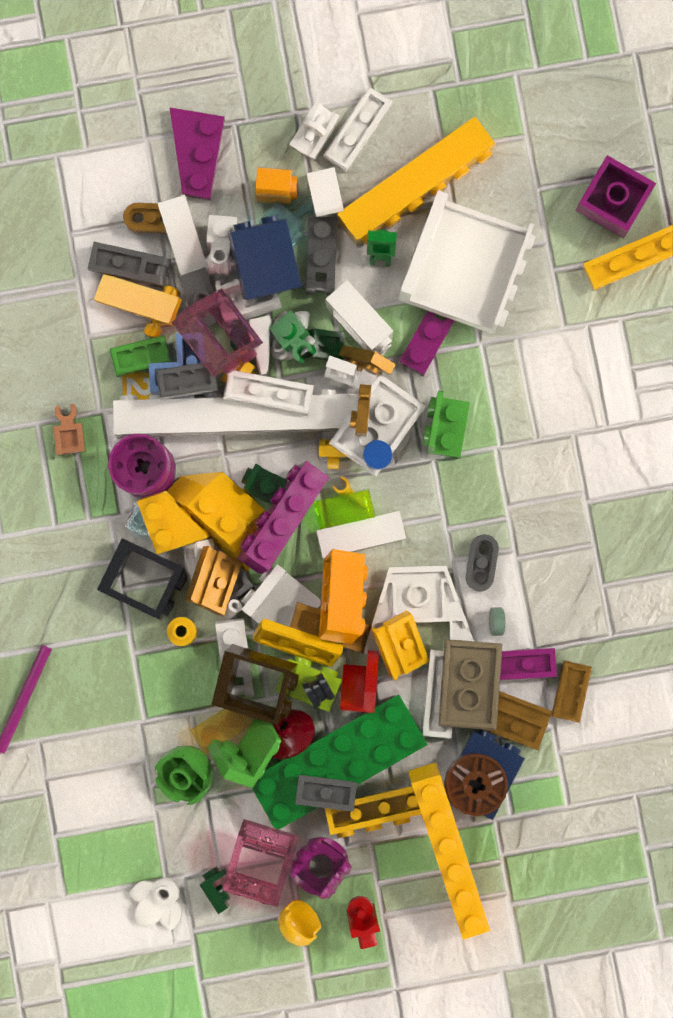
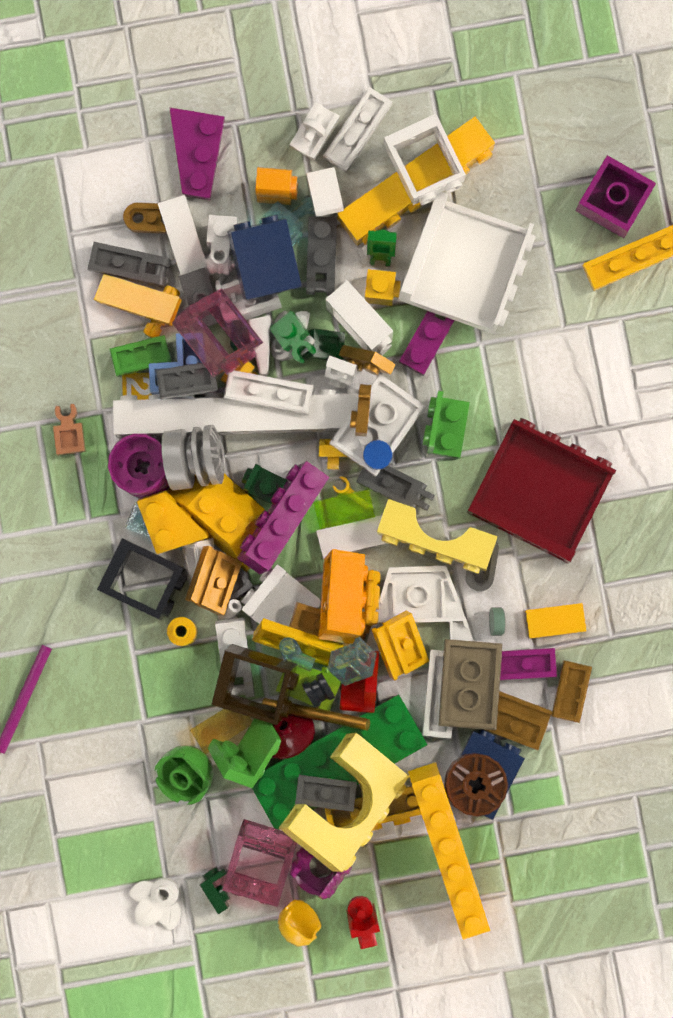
none -> light grey wheel [162,425,224,490]
none -> pearl gold bar [262,698,370,731]
none -> clear light blue arm [279,637,316,672]
none -> light yellow arch [279,733,409,872]
none -> clear light blue brick [328,637,376,686]
none -> dark grey hinge [356,466,435,511]
none -> yellow axle [362,570,381,626]
none -> yellow brick [365,269,401,306]
none -> light yellow arch [377,499,498,574]
none -> white window [384,114,466,205]
none -> dark red panel [467,418,616,564]
none -> yellow tile [525,603,586,639]

